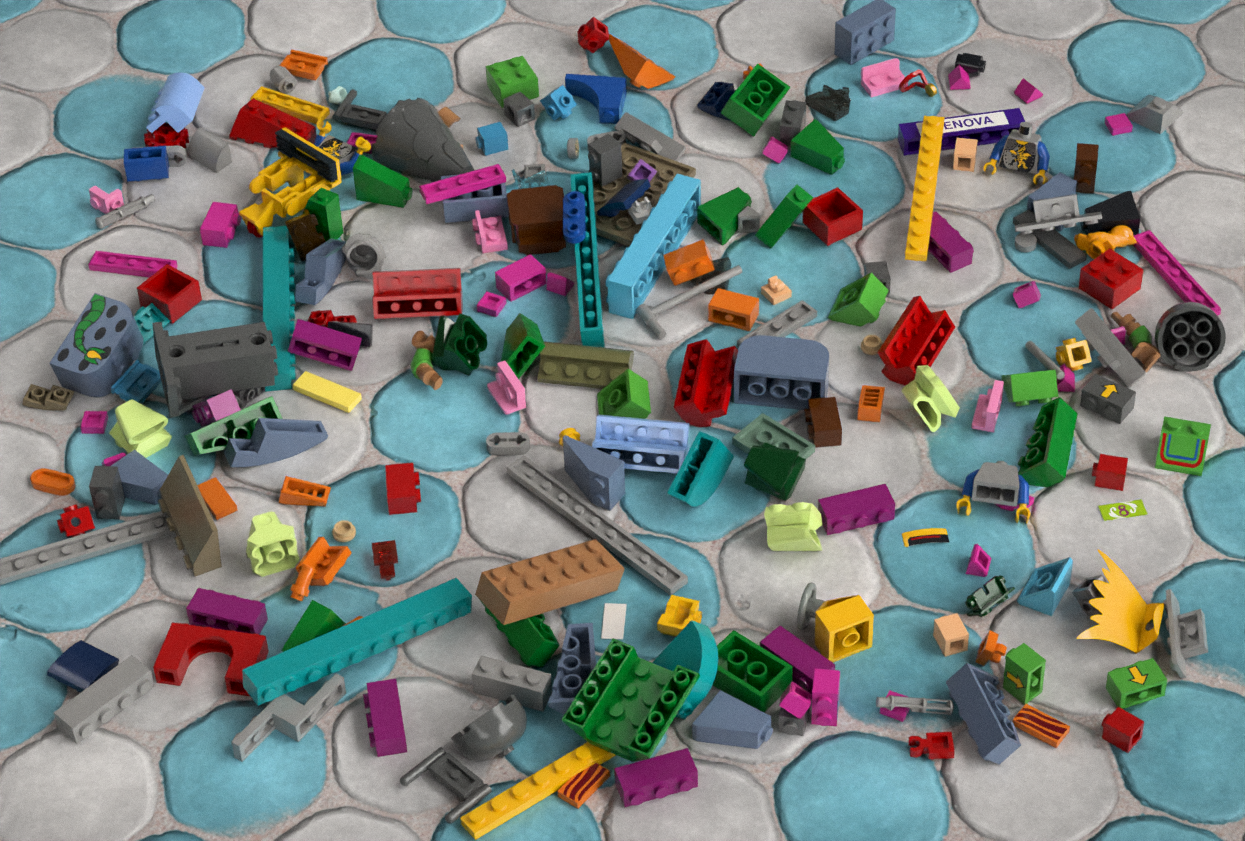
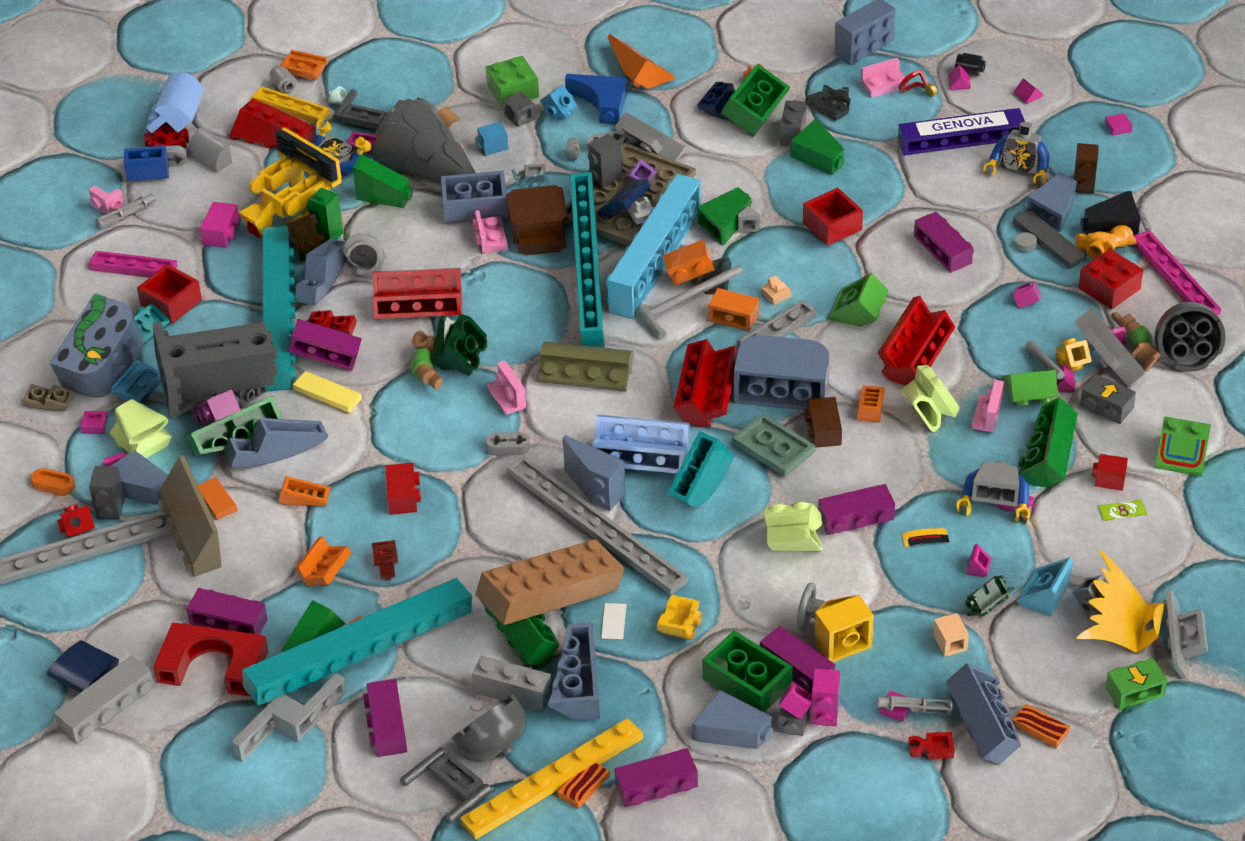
yellowish green piece [246,511,299,577] -> none
orange animal [290,564,316,601] -> none
black tile [328,321,373,347] -> none
tan plate [332,520,356,542] -> none
dark pink tile [419,164,506,204] -> none
dark pink tile [477,291,506,317] -> none
dark pink brick [495,254,547,302] -> none
green slope [501,313,545,379] -> none
dark pink slope [546,272,575,296] -> none
yellow plate [559,428,581,446] -> none
green slope [561,638,700,762] -> none
blue plate [563,191,586,244] -> none
red brick [577,17,609,53] -> none
bright green slope [597,369,651,419] -> none
teal brick [652,620,718,720] -> none
dark green piece [744,442,806,501] -> none
green slope [755,184,813,249] -> none
dark pink slope [762,137,788,163] -> none
tan plate [861,335,883,355] -> none
flat silver brick [864,261,891,295] -> none
yellow plate [905,116,945,262] -> none
light nougat brick [953,138,978,172] -> none
orange tile [975,631,1007,666] -> none
bright green brick [1003,643,1046,705] -> none
light grey bracket [1015,194,1102,235] -> none
red brick [1101,707,1144,753] -> none
light grey slope [1126,95,1183,134] -> none

